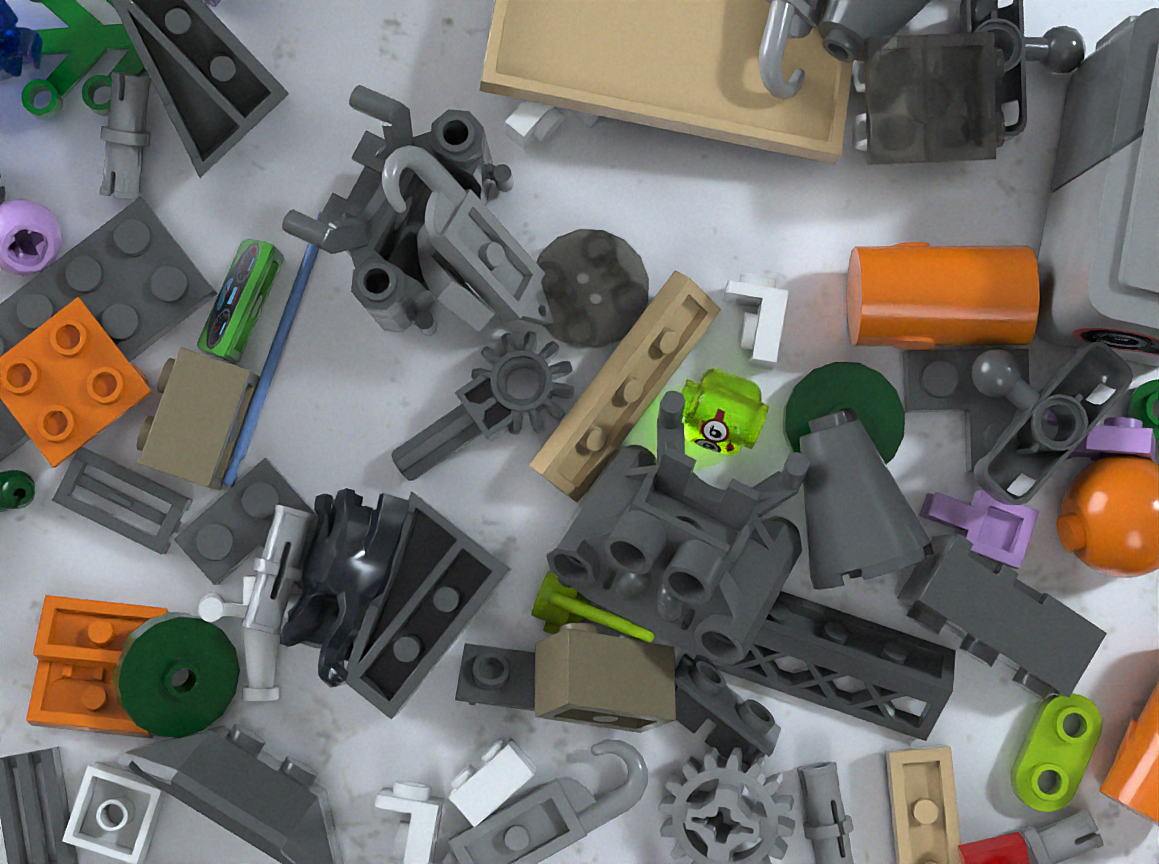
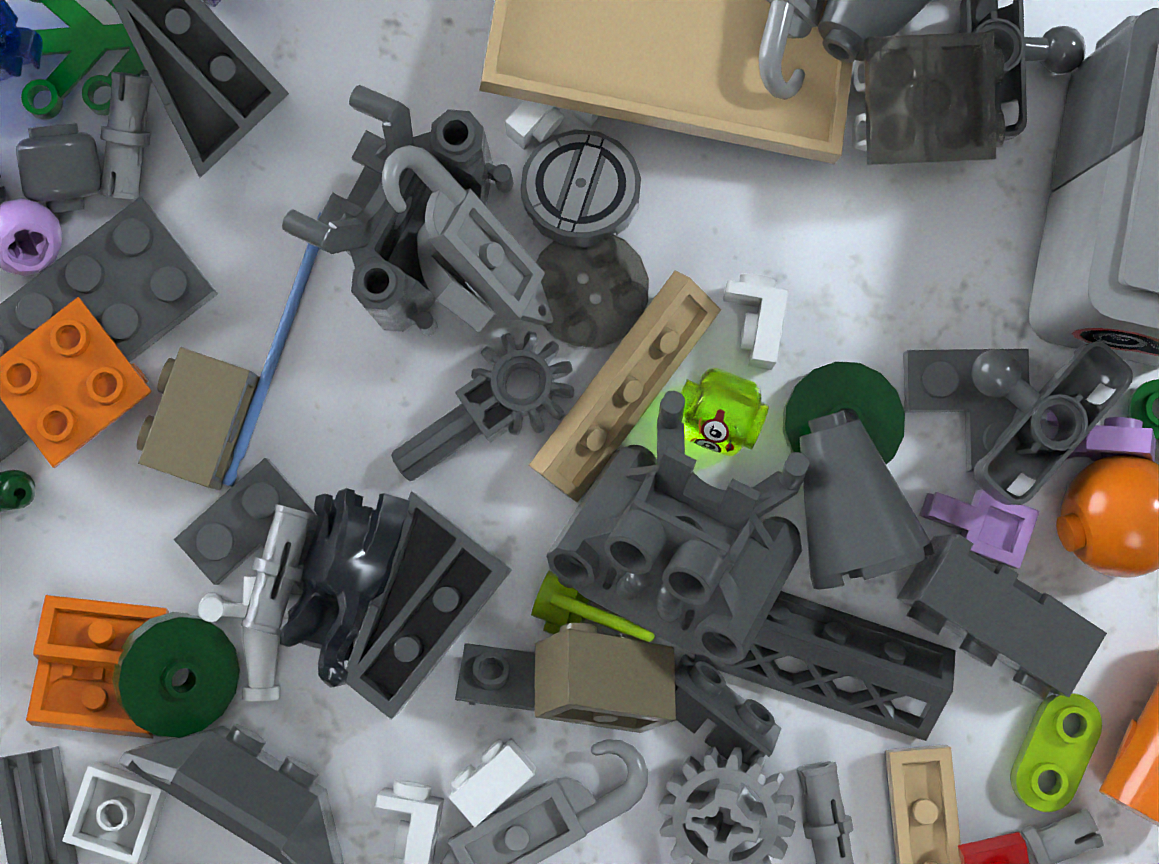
dark grey tile [52,447,193,554] -> none
bright green slope [197,239,284,364] -> none
orange piece [847,242,1040,350] -> none
none -> dark grey head [16,123,102,213]
none -> tile [520,129,641,247]

